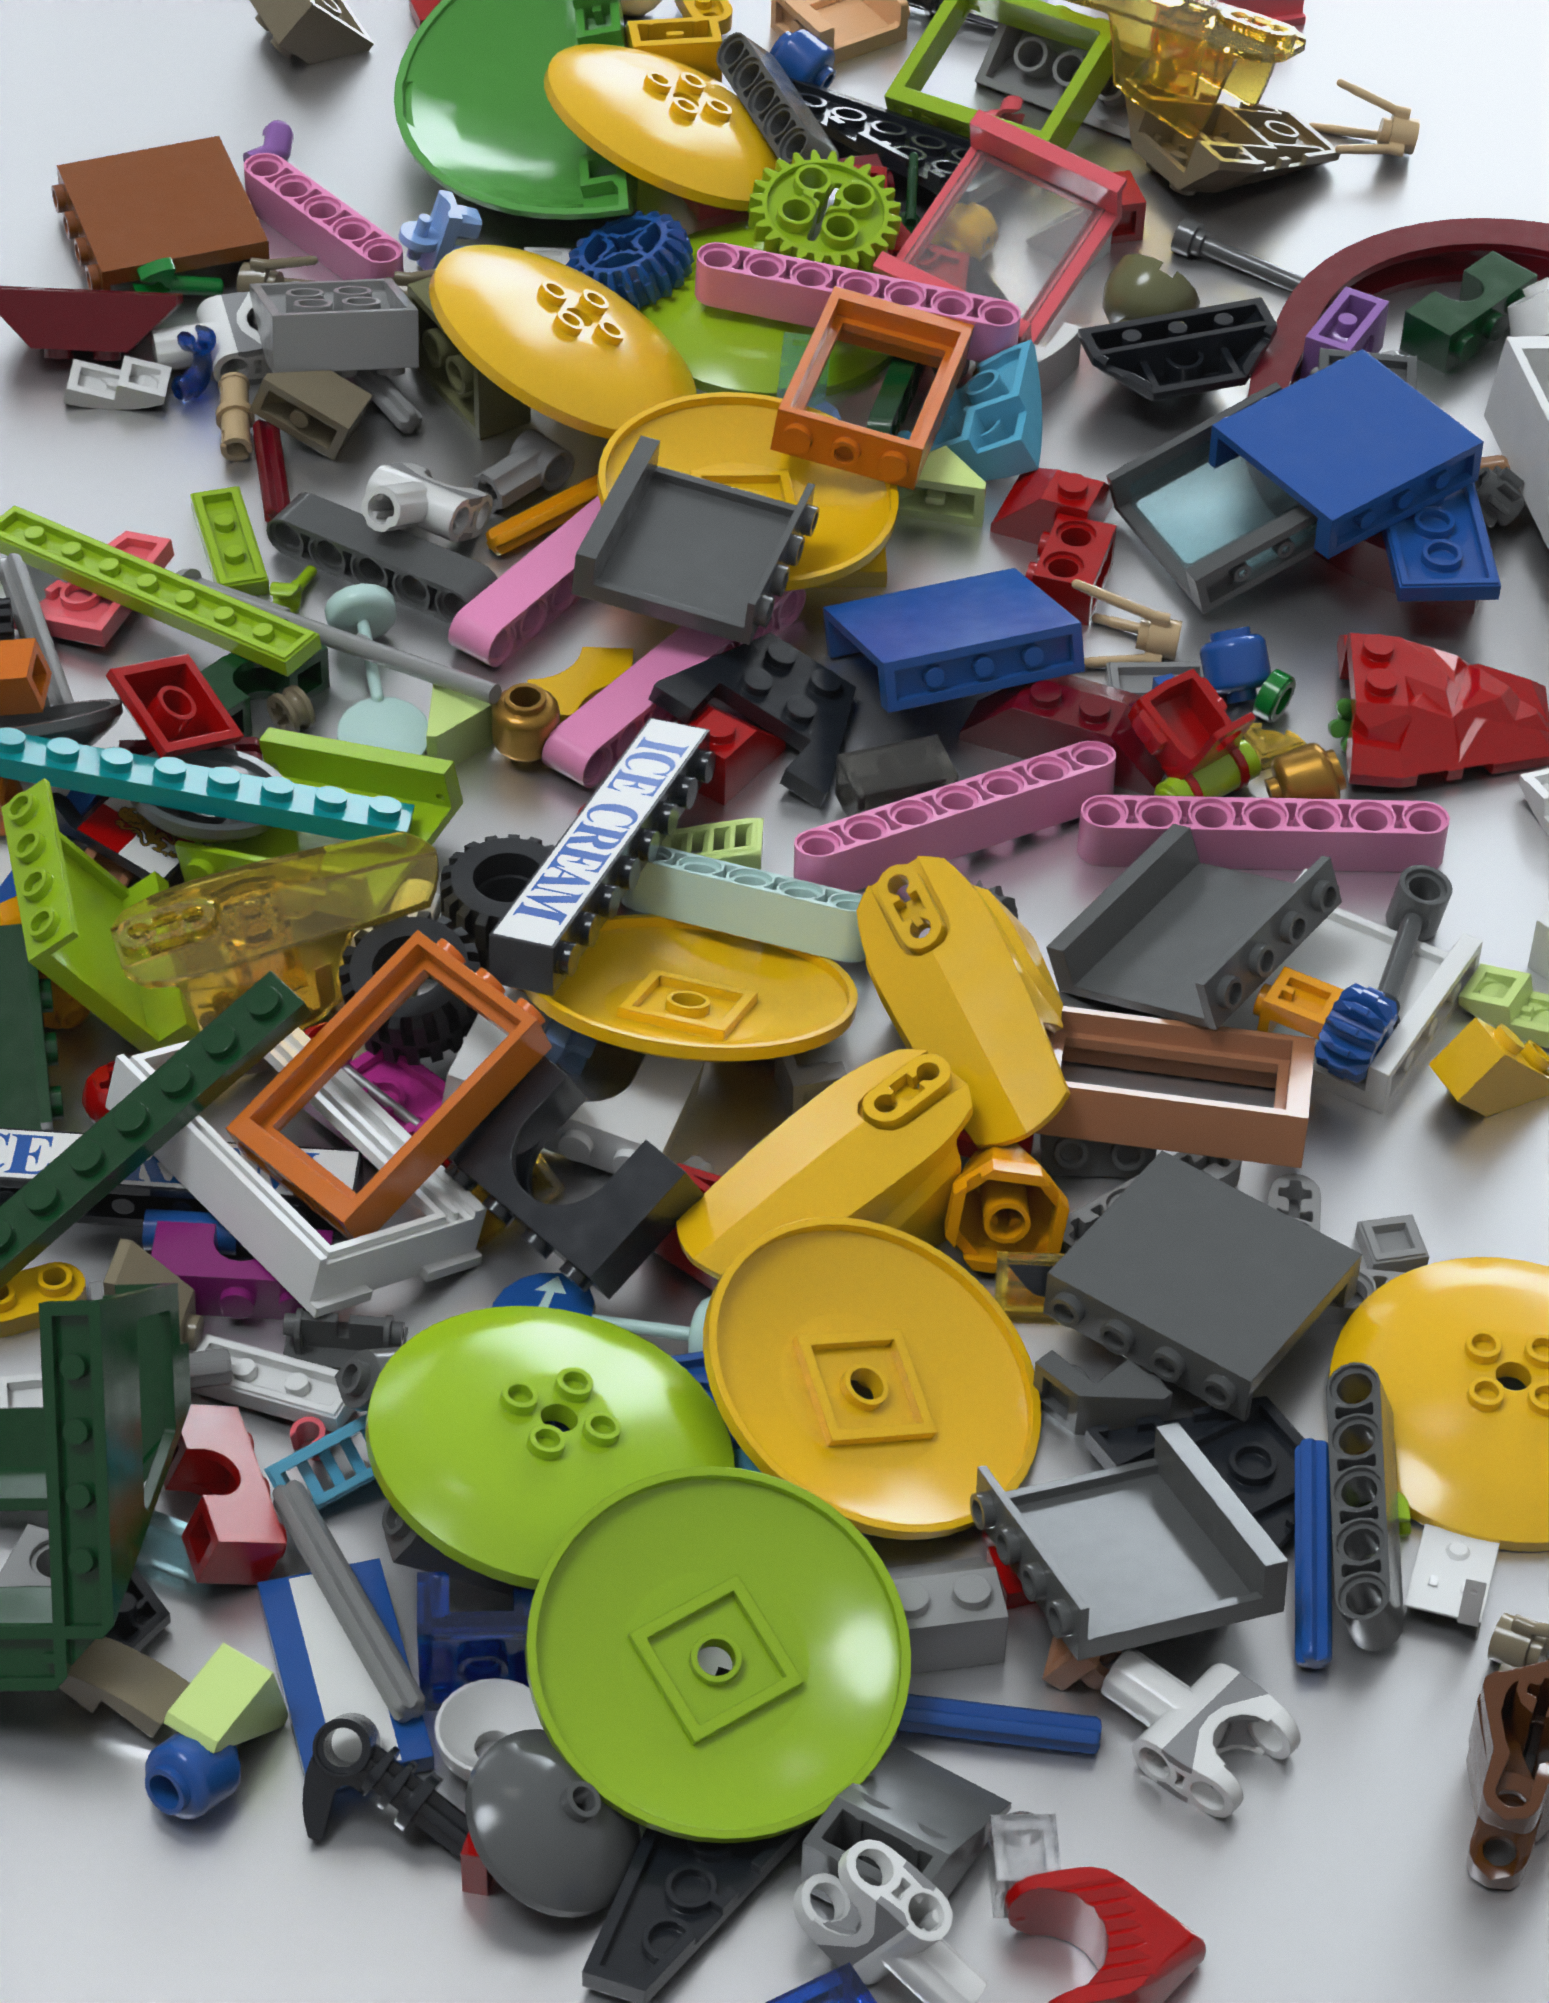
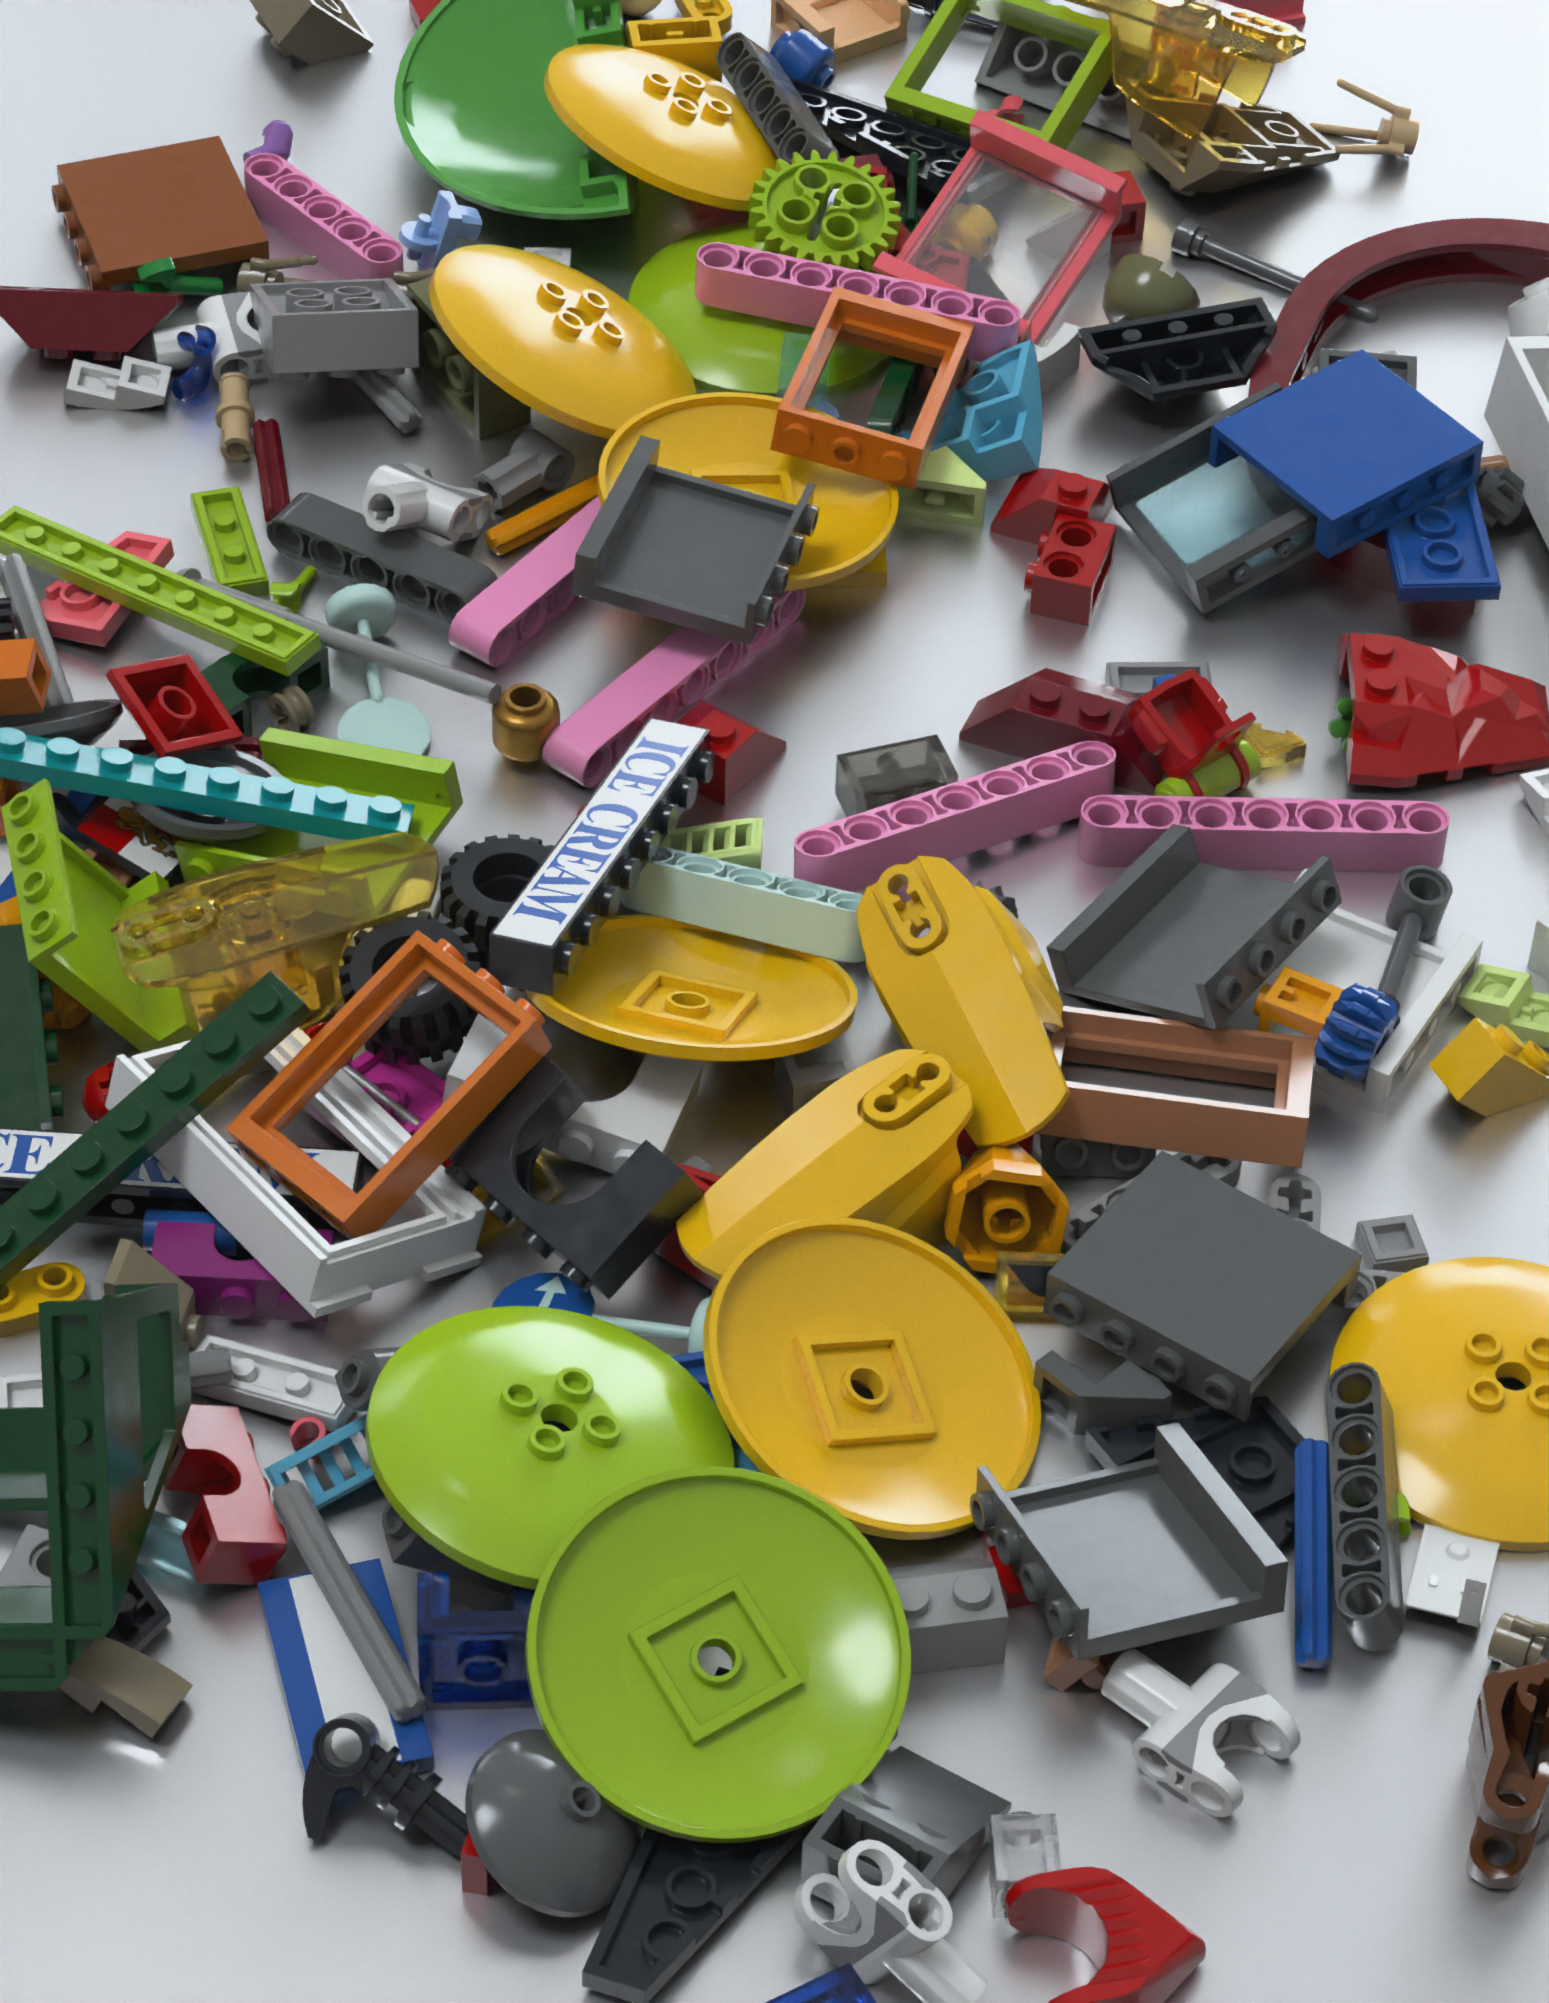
blue head [145,1732,241,1820] -> none
yellowish green slope [163,1642,288,1754] -> none
dark tan slope [249,370,373,461] -> none
dark grey hinge [283,1308,408,1370] -> none
yellowish green slope [426,684,493,766] -> none
white piece [435,1678,544,1781] -> none
yellow tile [527,647,633,724] -> none
light blue tile [544,1018,597,1075] -> none
blue gear [566,211,694,311] -> none
black wing [648,632,856,808] -> none
blue panel [823,568,1085,713] -> none
blue axle [898,1694,1102,1754] -> none
tan plant [1071,579,1183,669] -> none
blue head [1200,626,1272,704] -> none
green tile [1253,669,1296,723] -> none
pearl gold head [1264,743,1347,799] -> none
medium lavender brick [1300,287,1389,379] -> none
dark green arch [1400,251,1538,374] -> none

